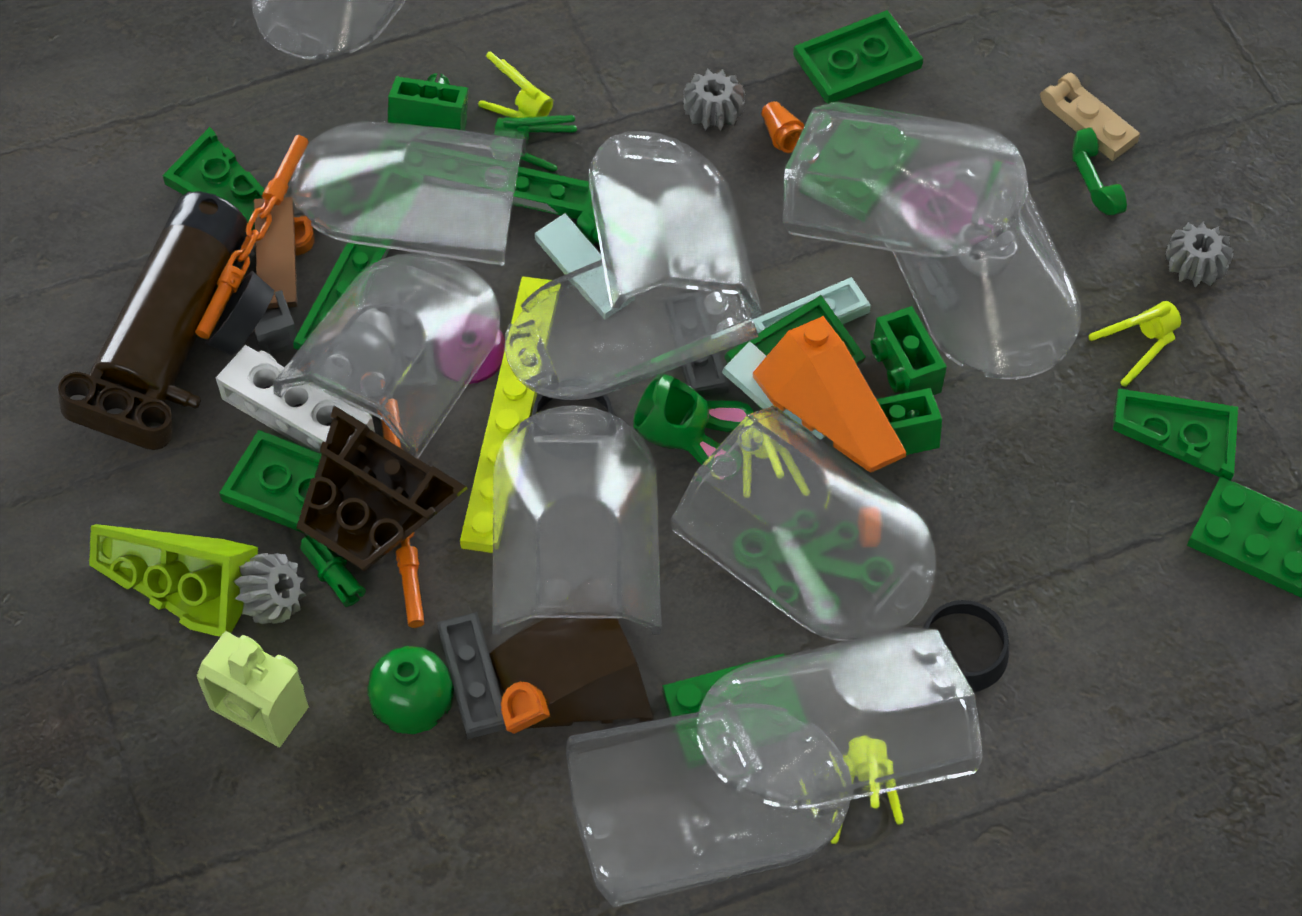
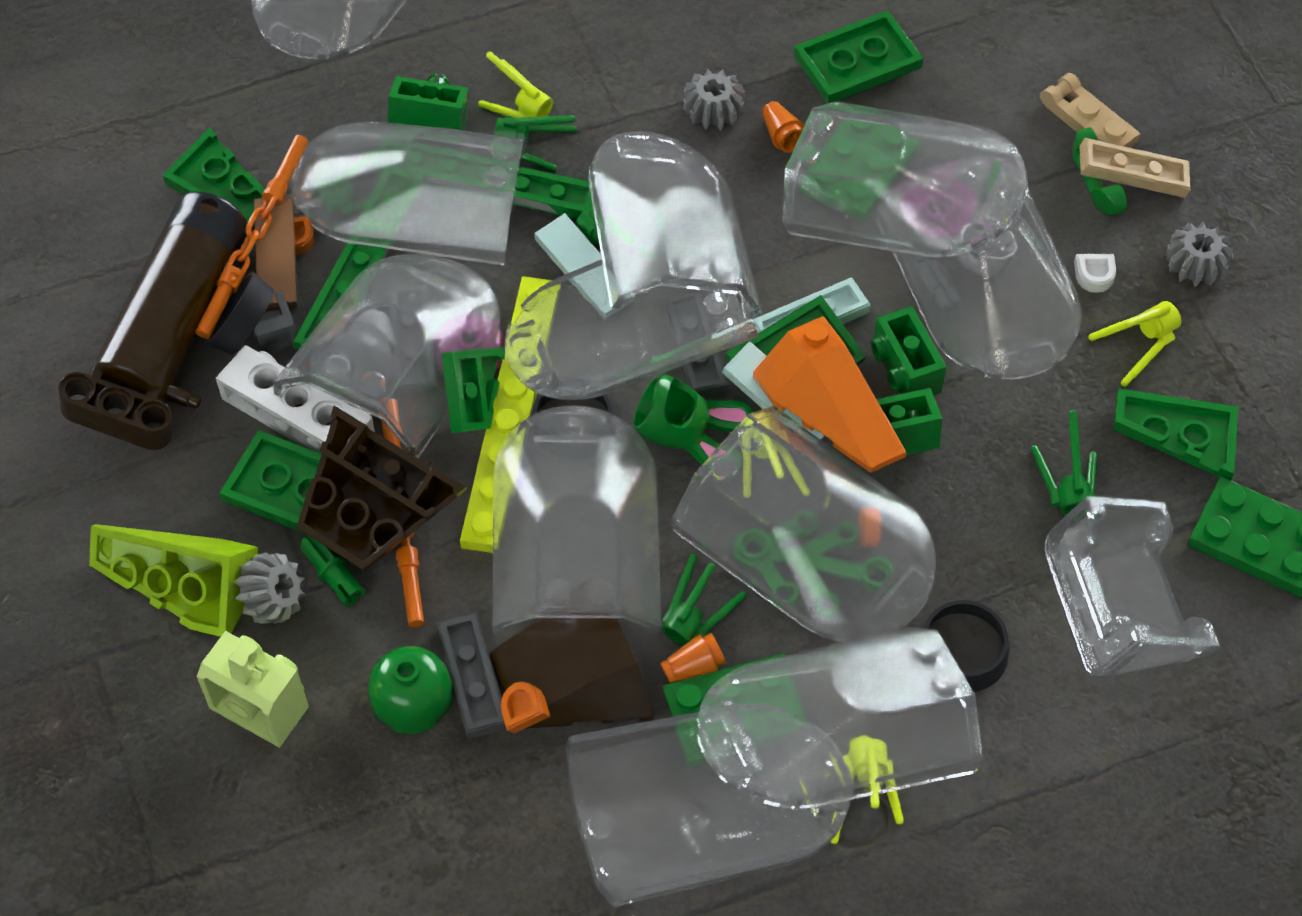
none -> green wing [441,347,506,433]
none -> orange cone [660,633,726,683]
none -> green plant [661,554,747,646]
none -> green plant [1031,410,1097,516]
none -> clear windscreen [1045,496,1220,678]
none -> white tile [1074,254,1116,293]
none -> tan tile [1080,138,1191,198]

